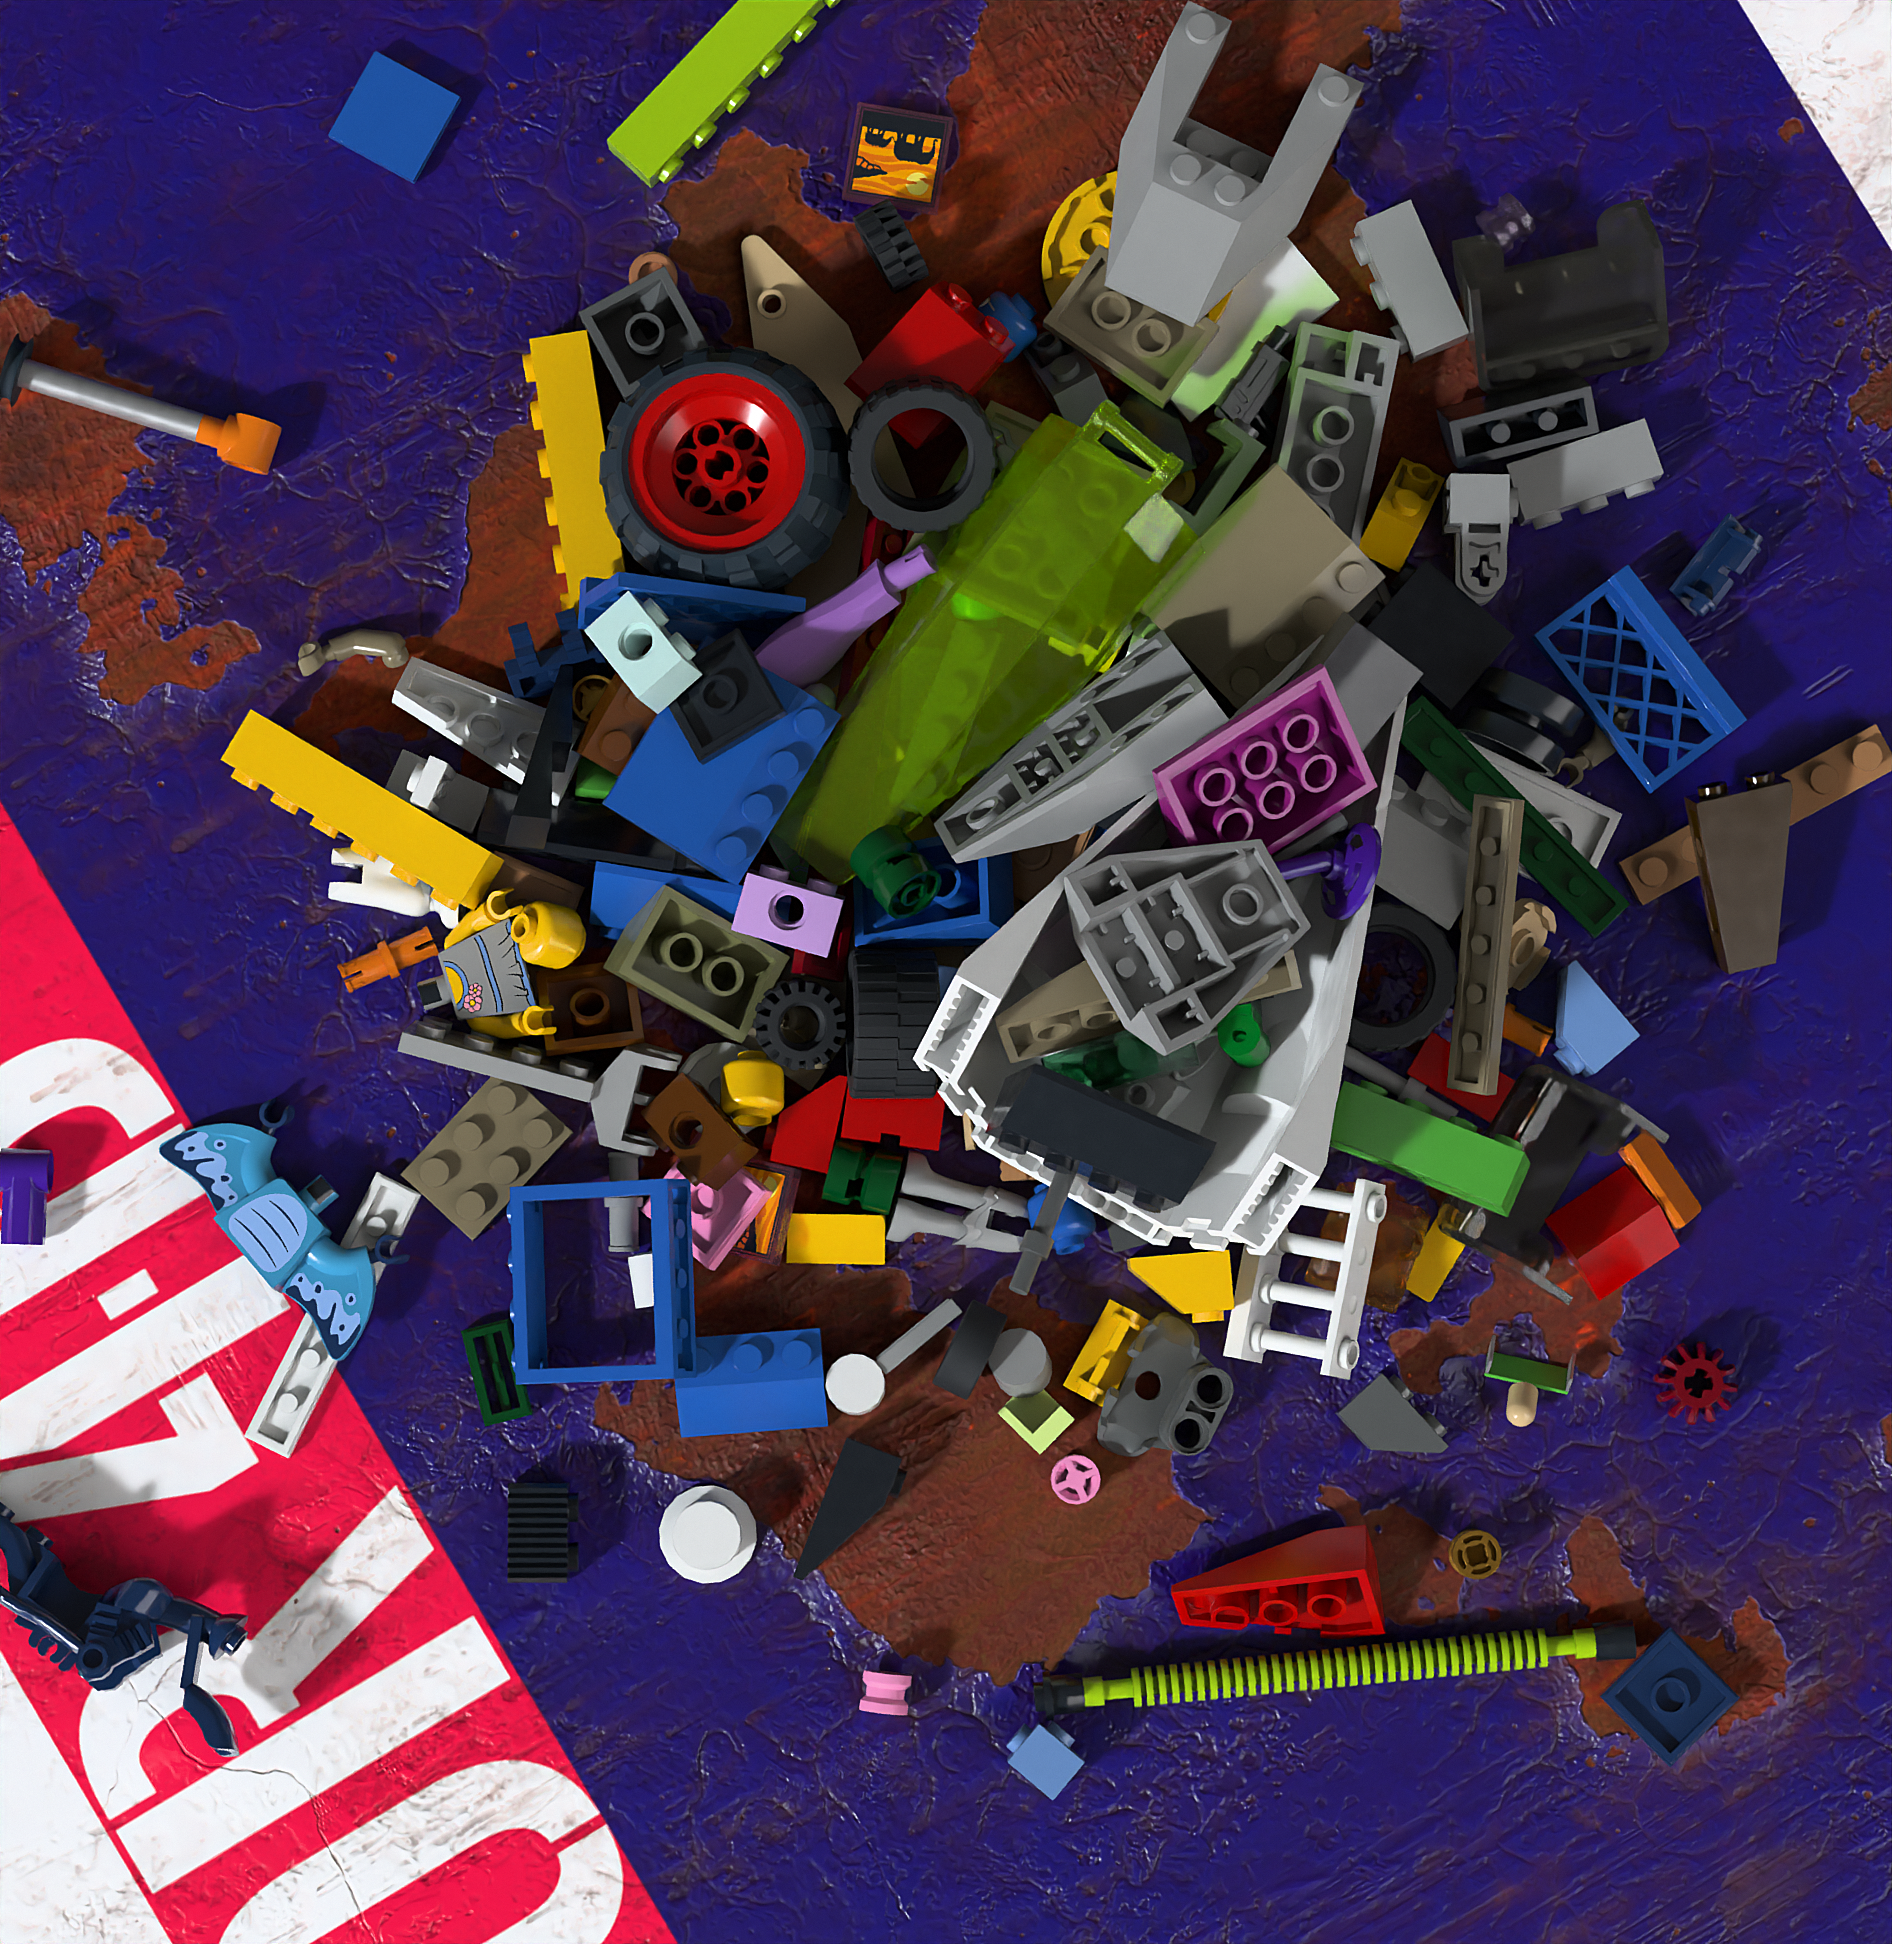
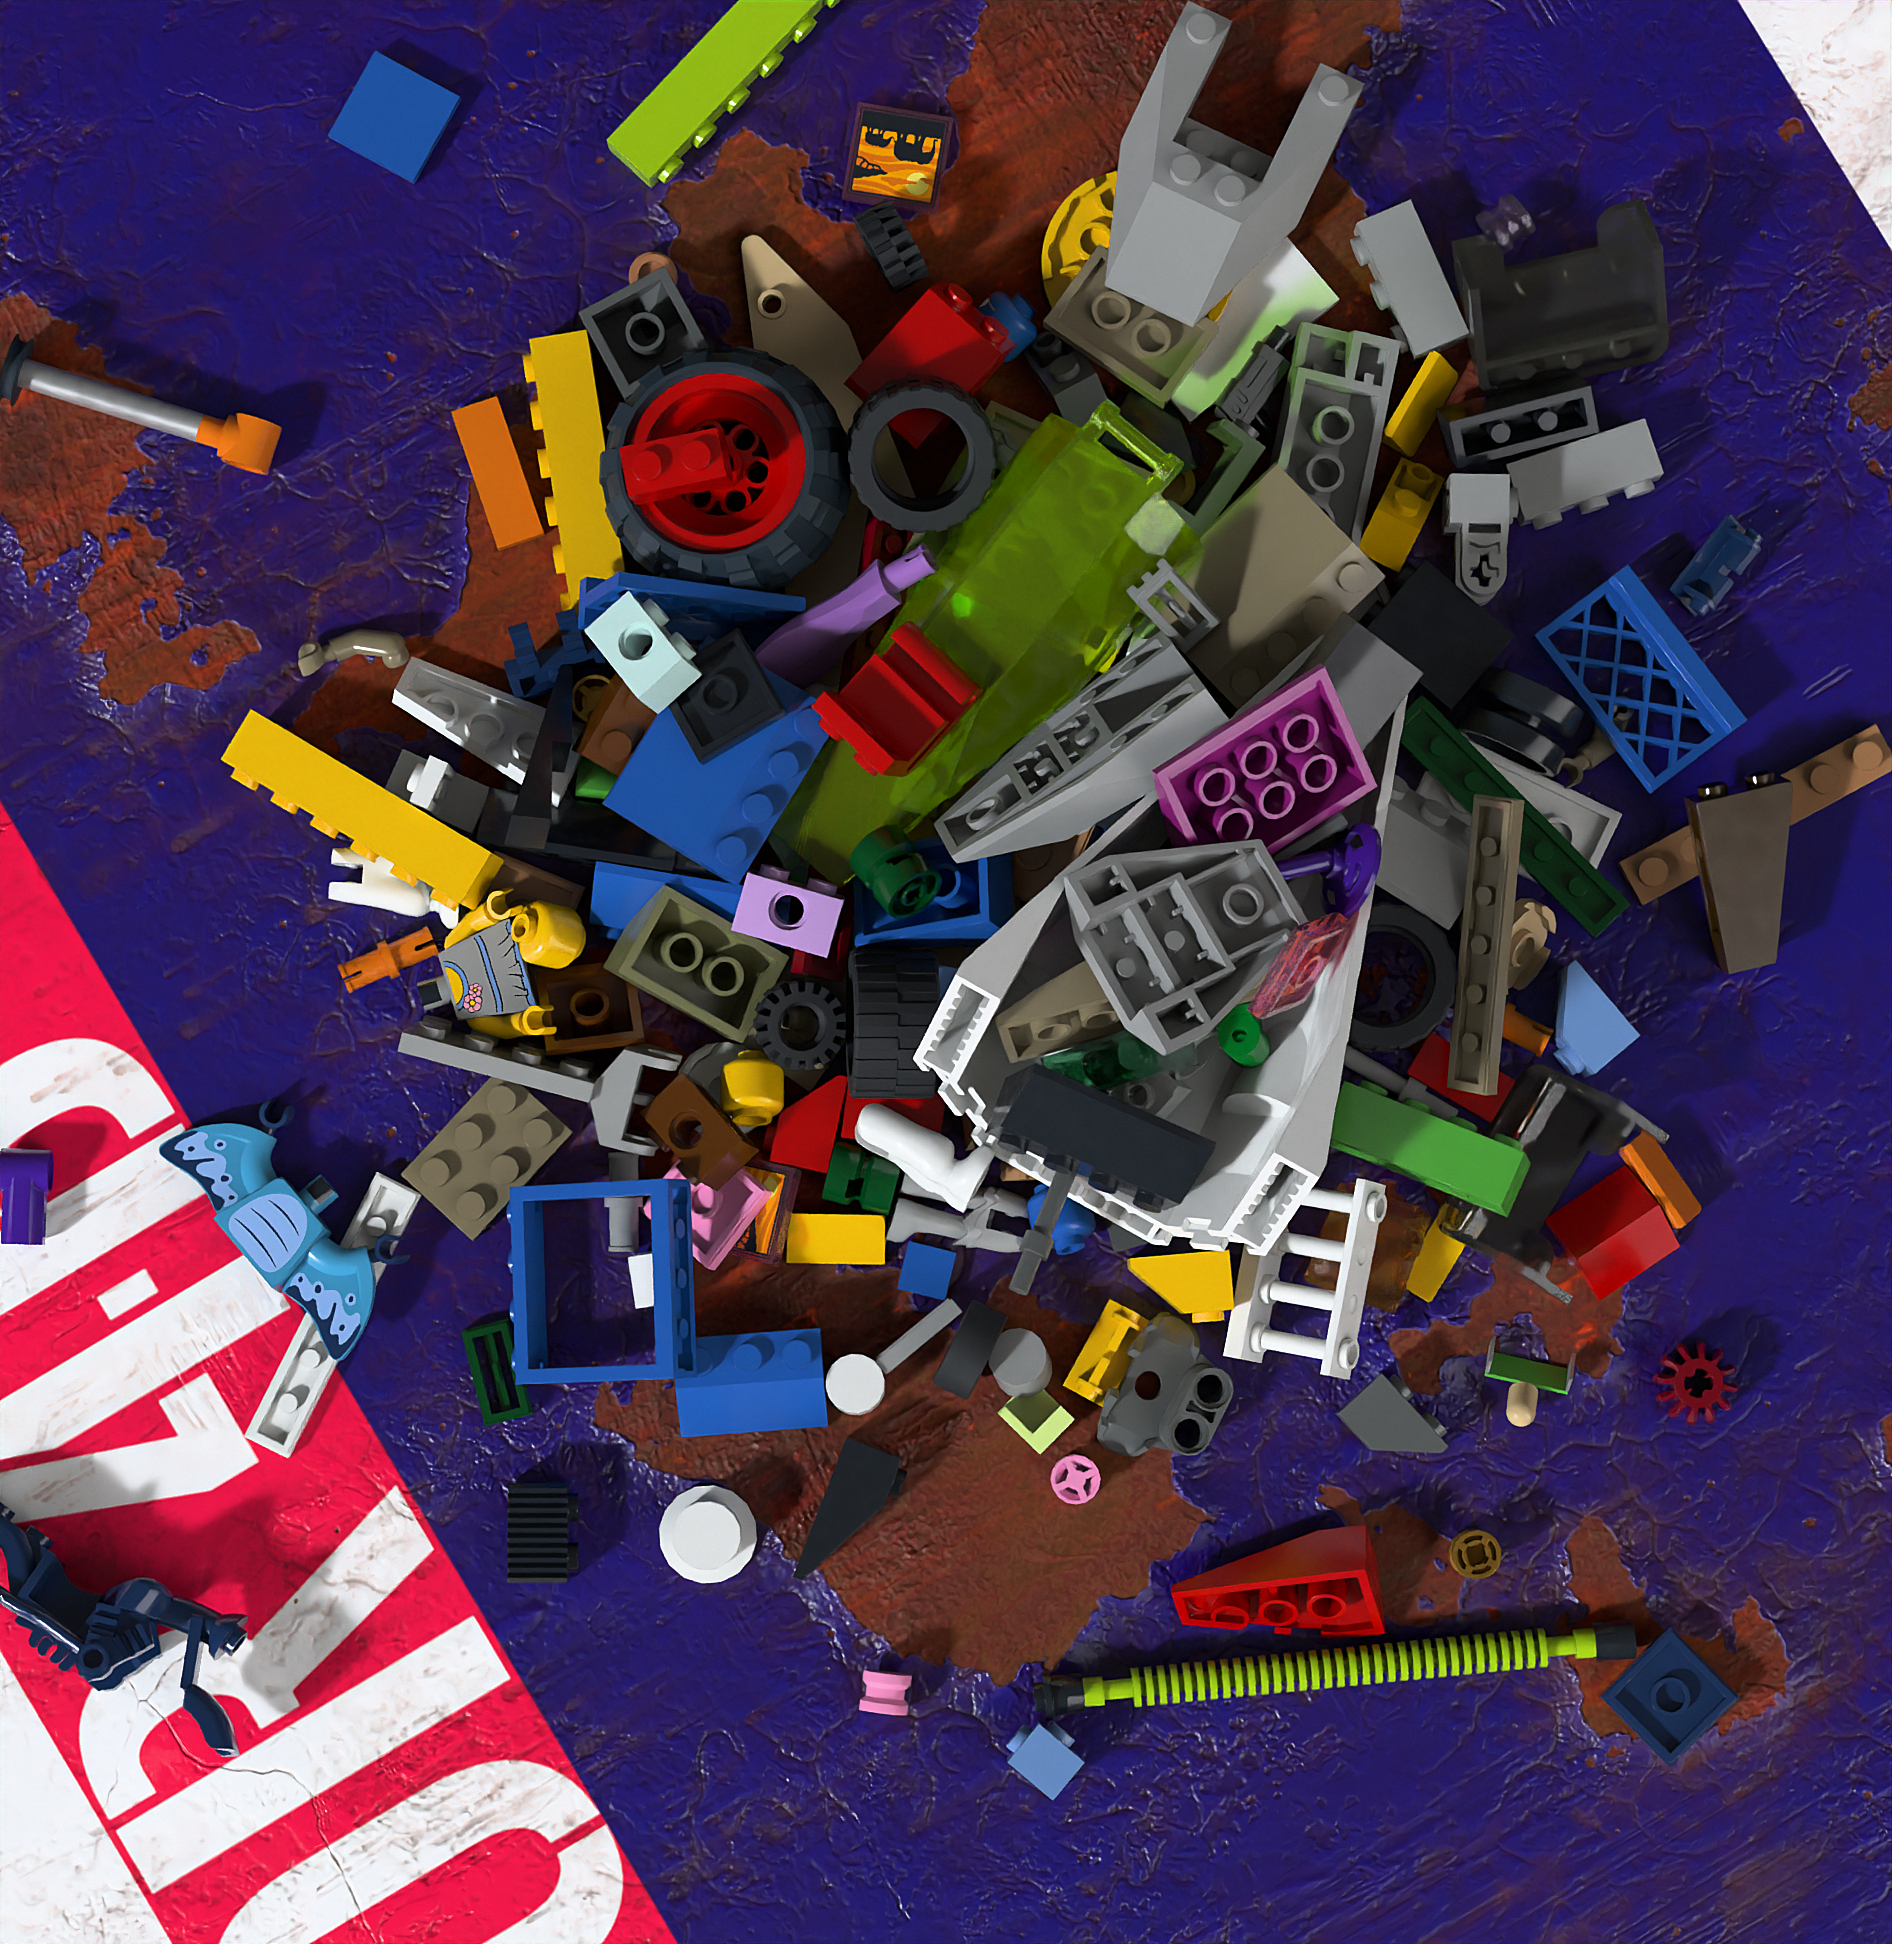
none -> orange tile [451,396,545,551]
none -> red brick [619,427,734,505]
none -> red piece [811,621,983,777]
none -> white piece [855,1103,996,1213]
none -> blue tile [897,1241,956,1301]
none -> light grey tile [1126,558,1221,654]
none -> clear pink tile [1246,911,1351,1020]
none -> yellow slope [1381,351,1459,457]

